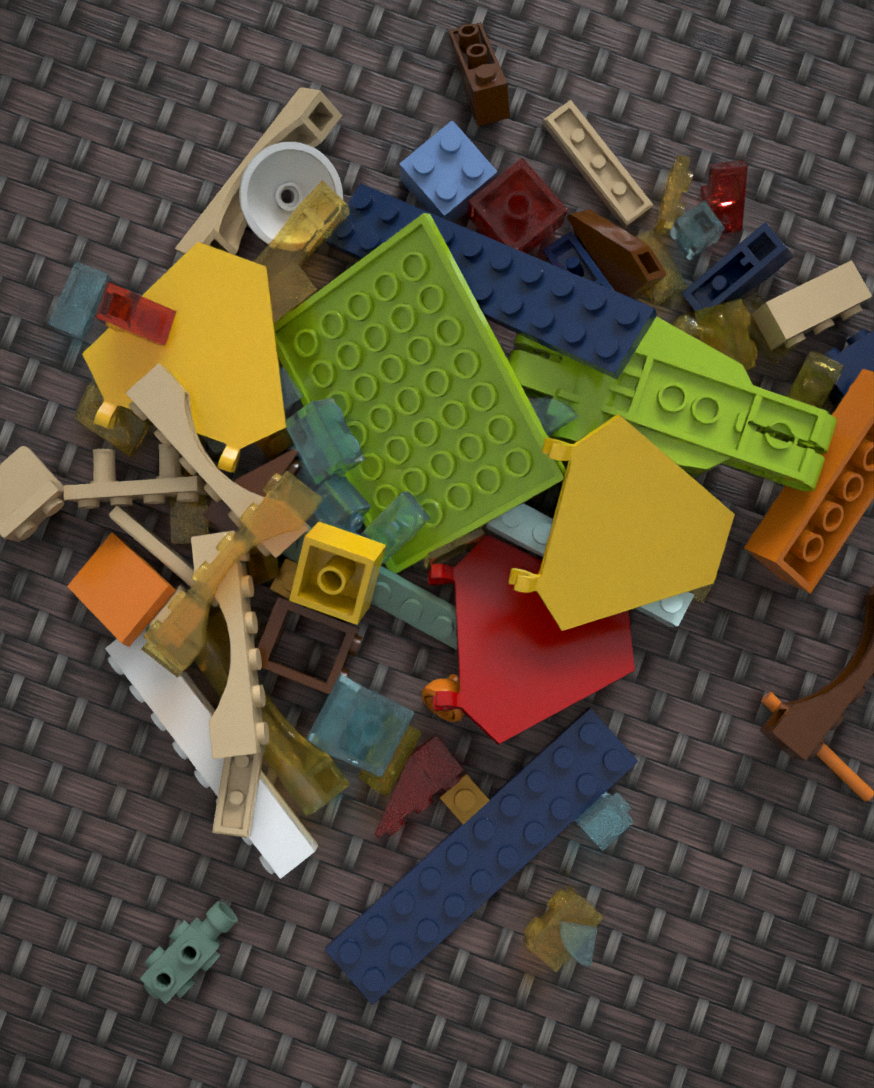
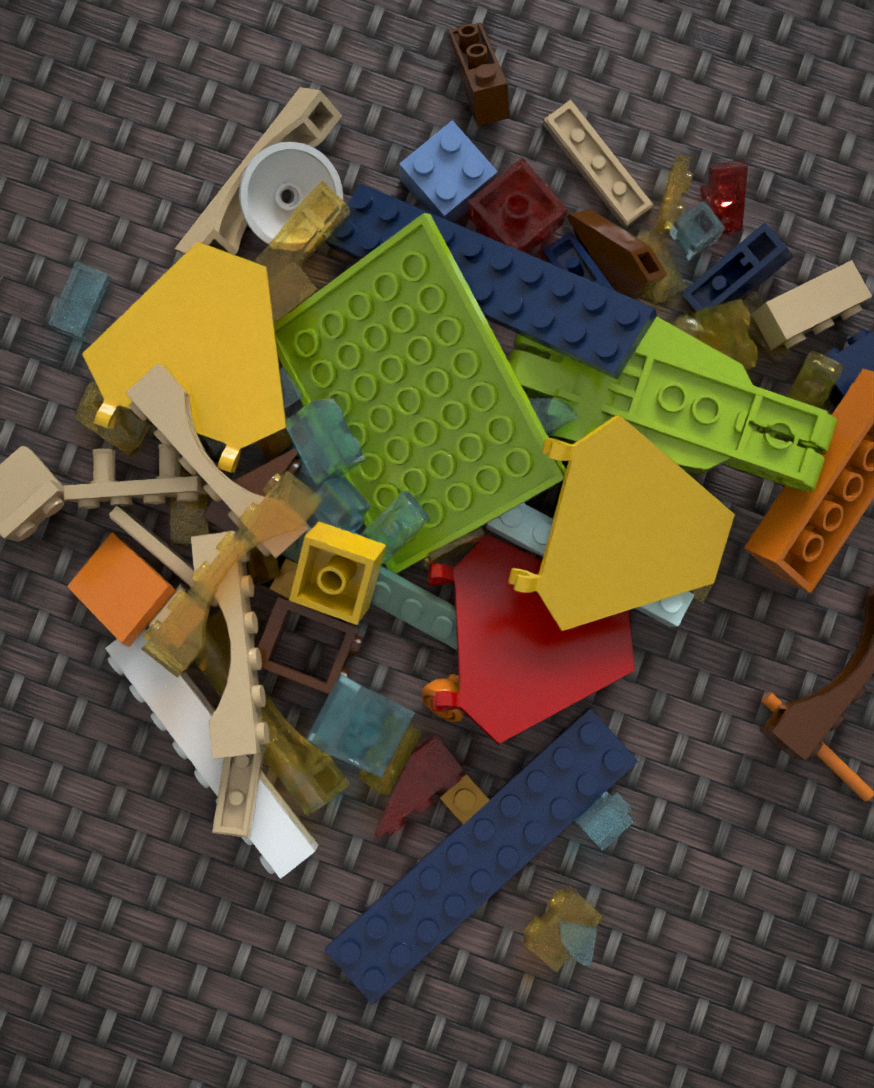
clear red slope [95,282,177,346] -> none
sand green brick [140,901,238,1004] -> none

